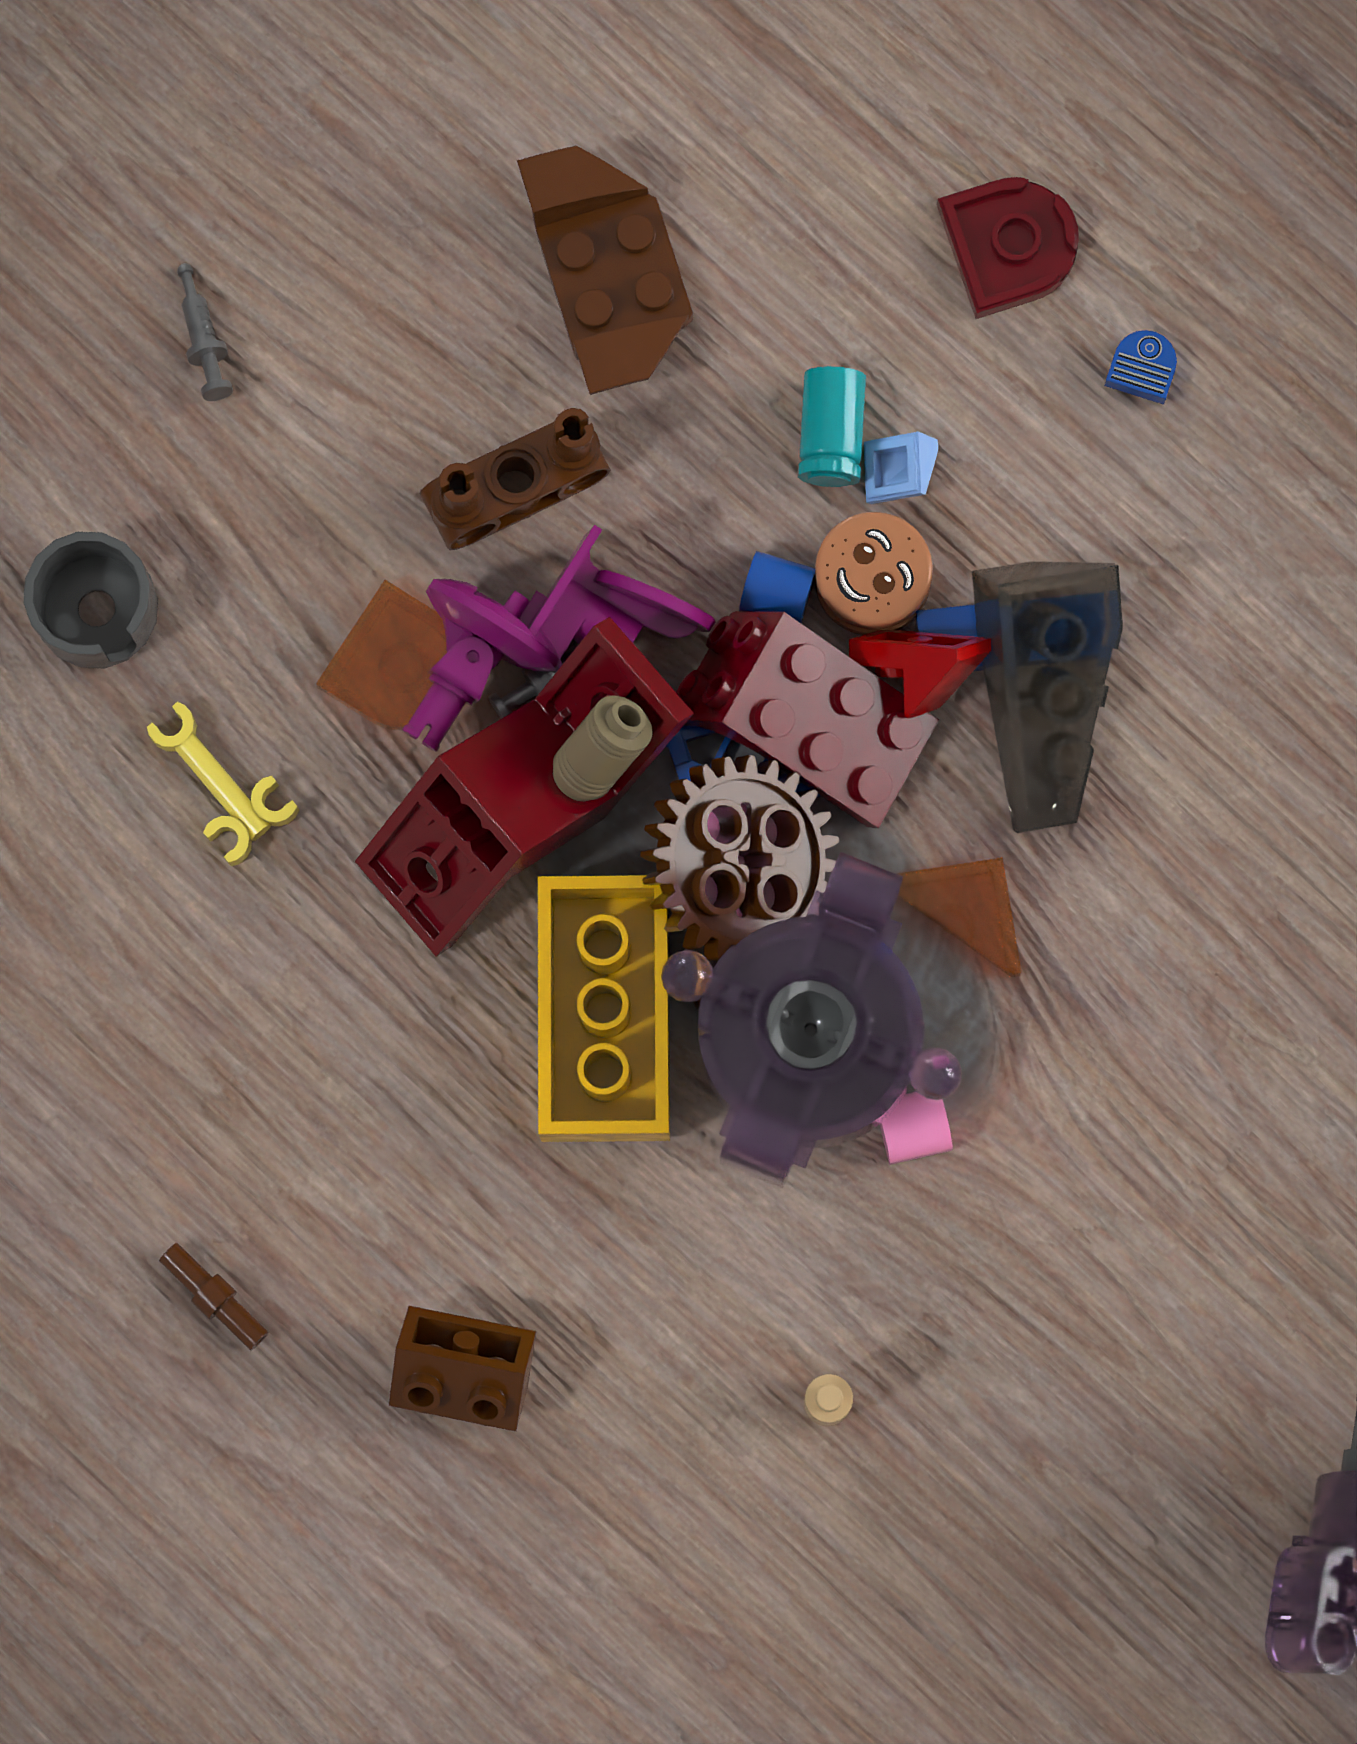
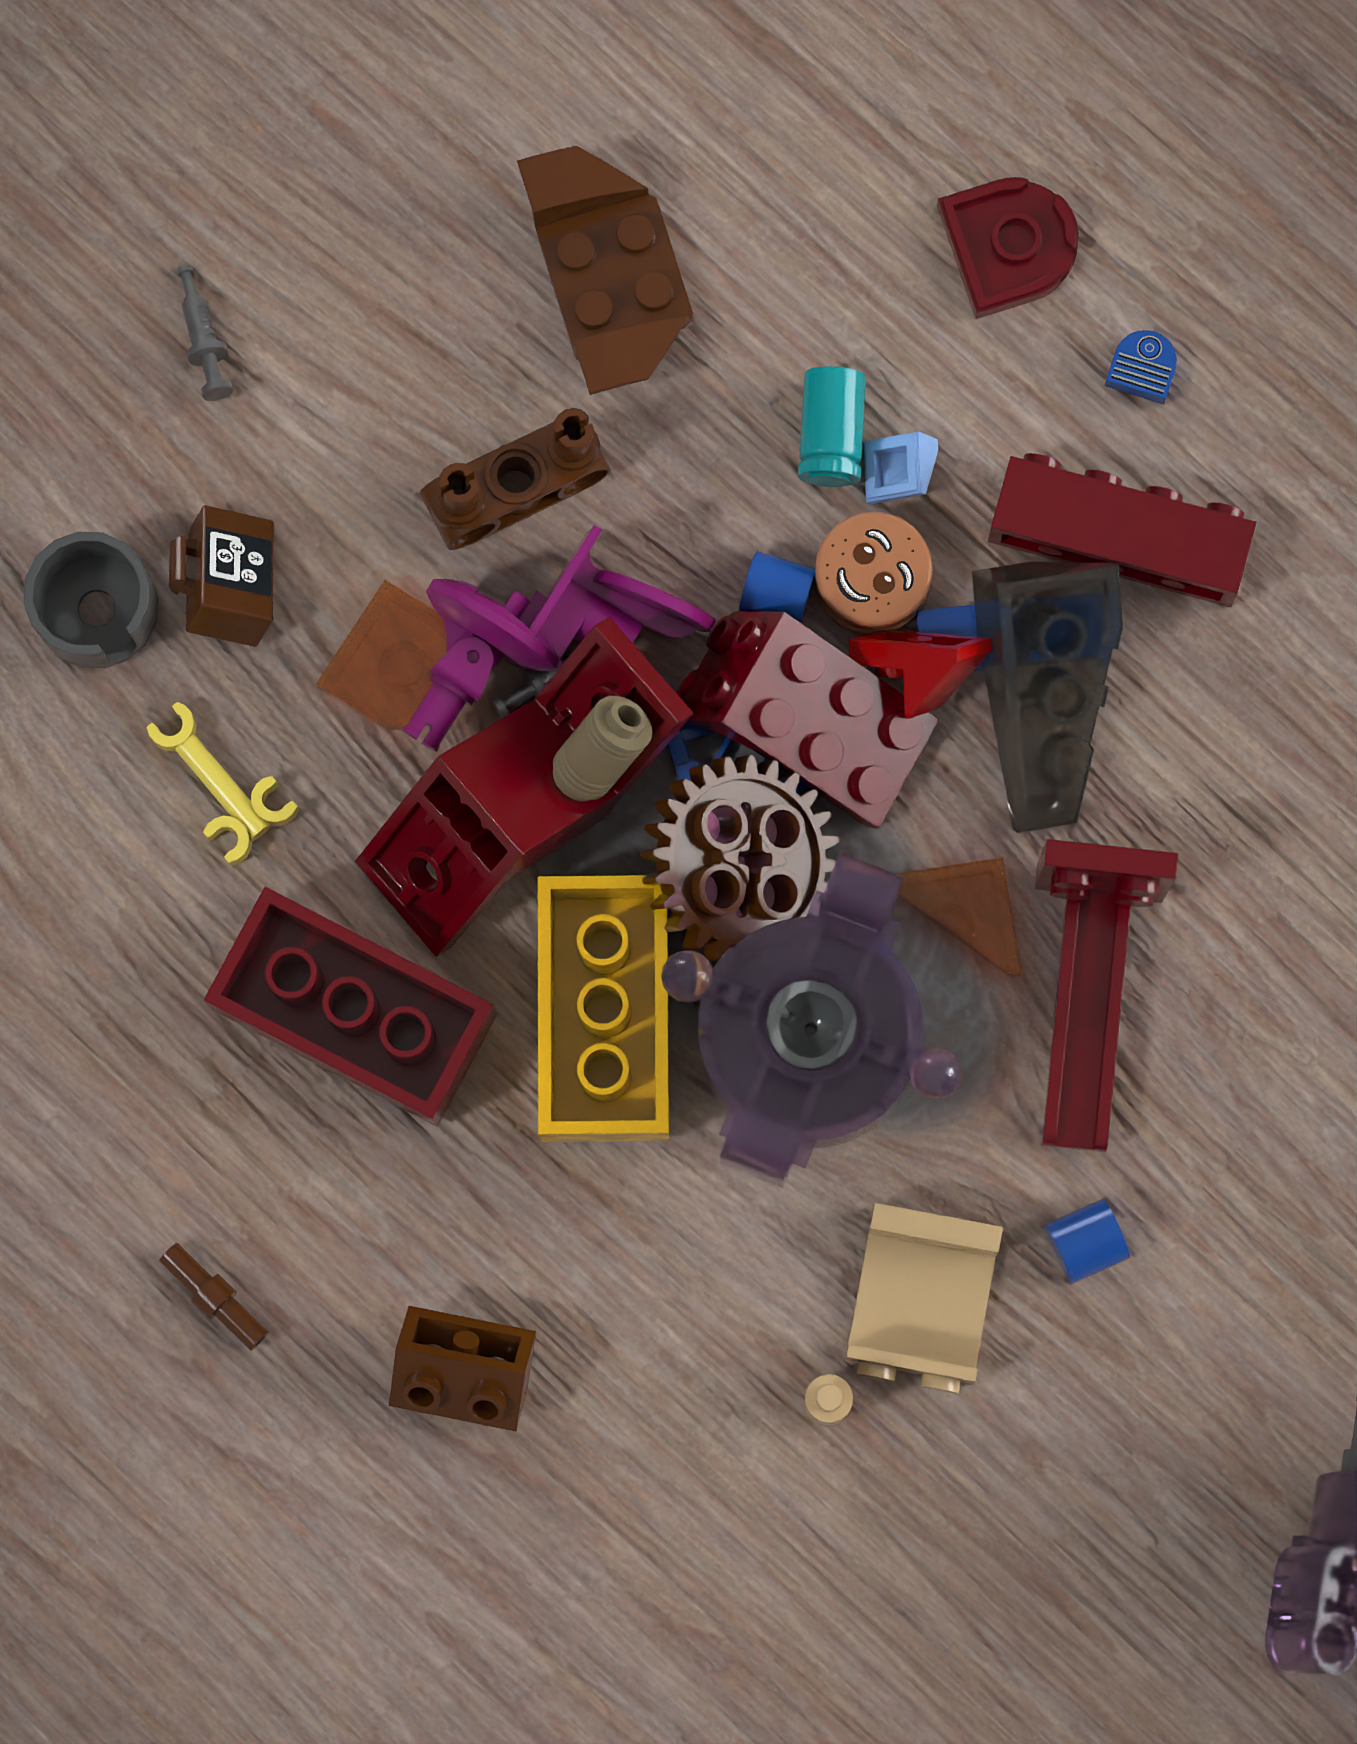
bright pink brick [876,1087,953,1165] -> none
none -> reddish brown piece [169,505,274,647]
none -> dark red brick [204,887,497,1127]
none -> tan panel [845,1203,1003,1394]
none -> dark red brick [988,453,1257,608]
none -> dark red bracket [1035,839,1178,1152]
none -> blue brick [1043,1199,1130,1285]

